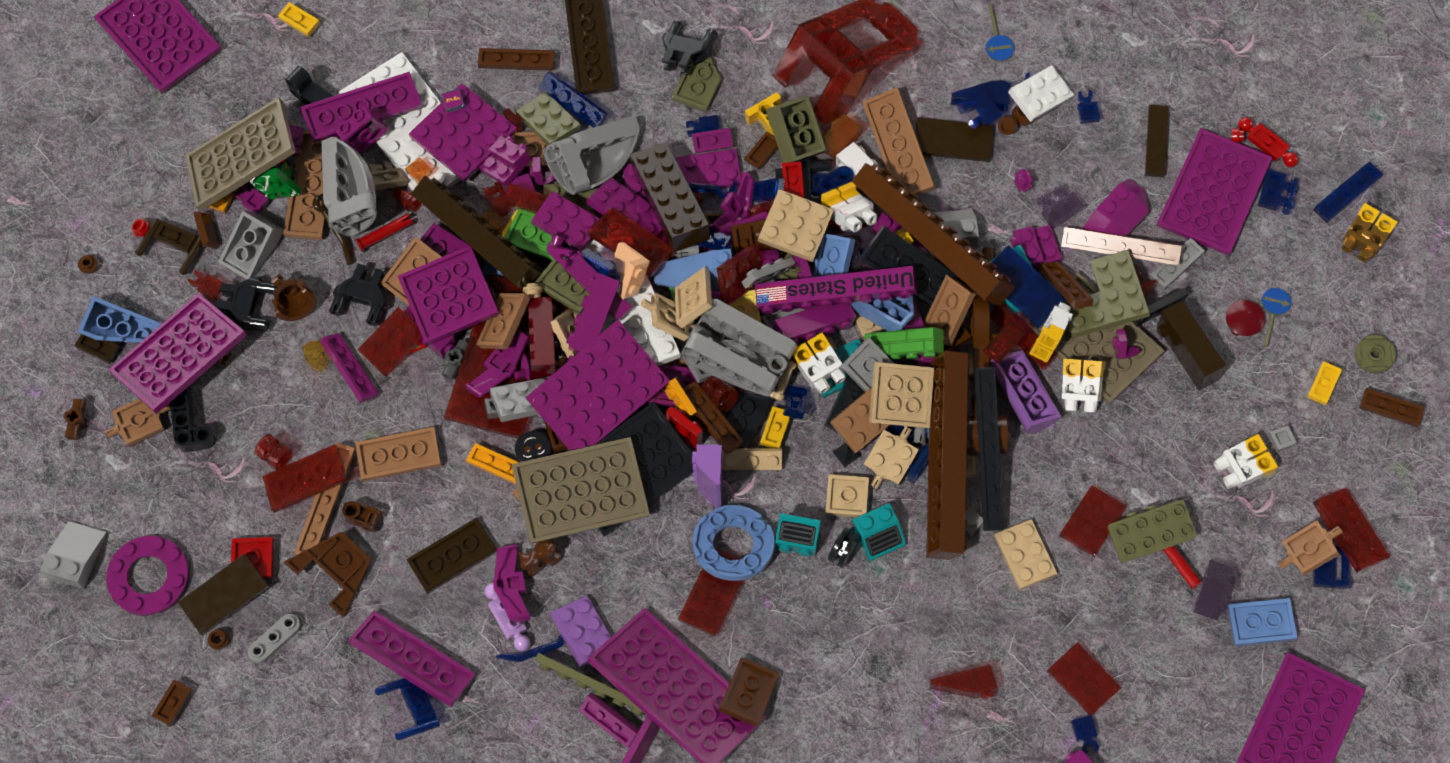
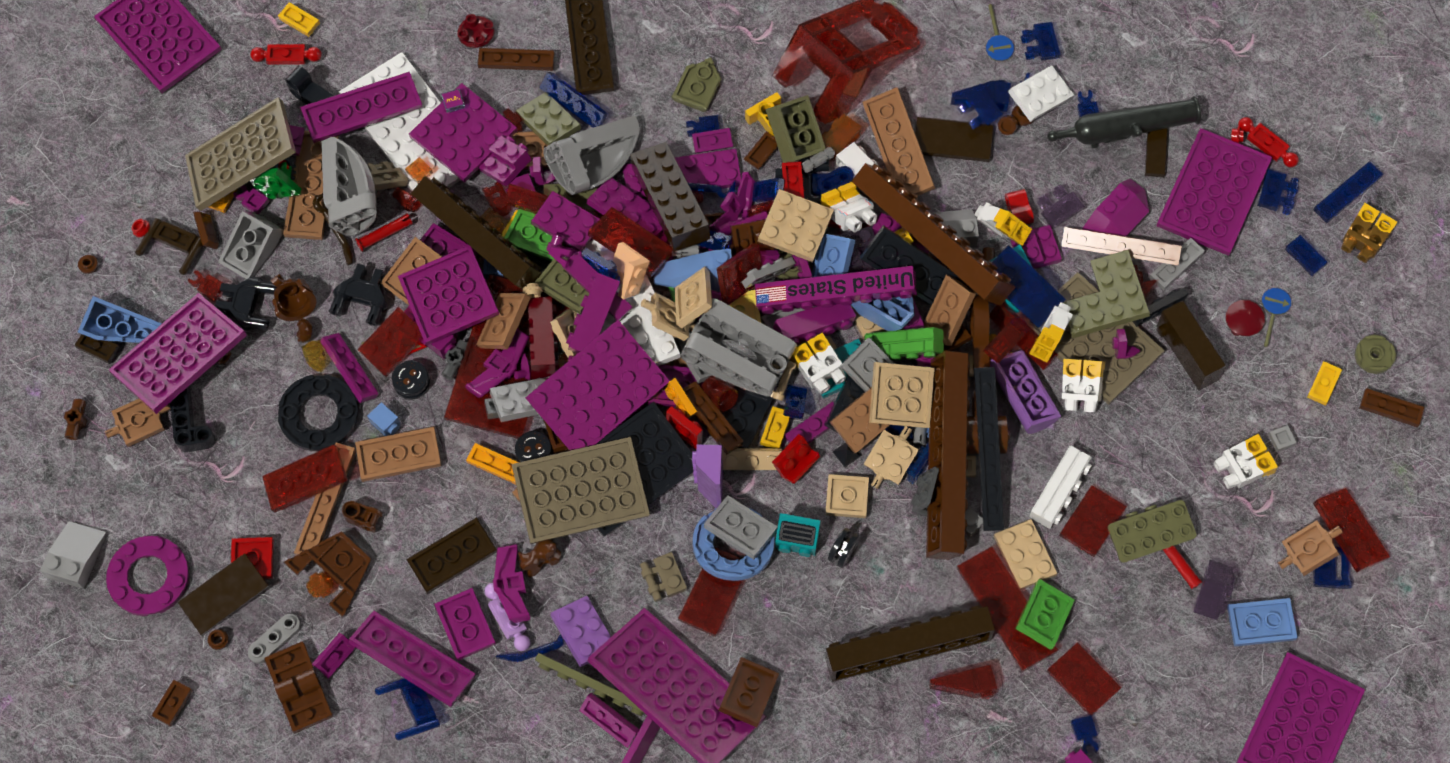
clear red wheel [254,434,293,471] -> none
magenta plate [336,106,390,154] -> none
black connector [662,20,718,76] -> none
teal slope [852,503,906,562] -> none
magenta plant [1014,169,1034,192] -> none
reddish brown plate [1039,261,1093,309] -> none
none -> red plate [250,44,322,65]
none -> reddish brown plate [264,641,333,734]
none -> black plate [278,374,358,451]
none -> reddish brown plate [297,318,312,343]
none -> clear orange gear [306,572,334,598]
none -> magenta plate [312,633,355,679]
none -> medium blue brick [367,402,401,436]
none -> black head [392,360,430,400]
none -> magenta plate [434,588,496,661]
none -> dark red dish [457,14,495,48]
none -> dark tan plate [640,552,687,602]
none -> light grey plate [704,495,778,560]
none -> red bracket [772,434,820,484]
none -> magenta plate [784,401,834,444]
none -> light grey axle [801,147,835,173]
none -> dark brown brick [825,605,995,682]
none -> dark grey bracket [911,467,939,517]
none -> clear red plate [957,547,1058,672]
none -> yellow hips [975,202,1032,246]
none -> red axle [1005,189,1034,225]
none -> bright green plate [1015,579,1074,650]
none -> clear blue plate [1021,22,1061,61]
none -> white brick [1029,446,1092,529]
none -> pearl dark grey piece [1047,96,1201,148]
none -> clear blue plate [1285,235,1328,276]

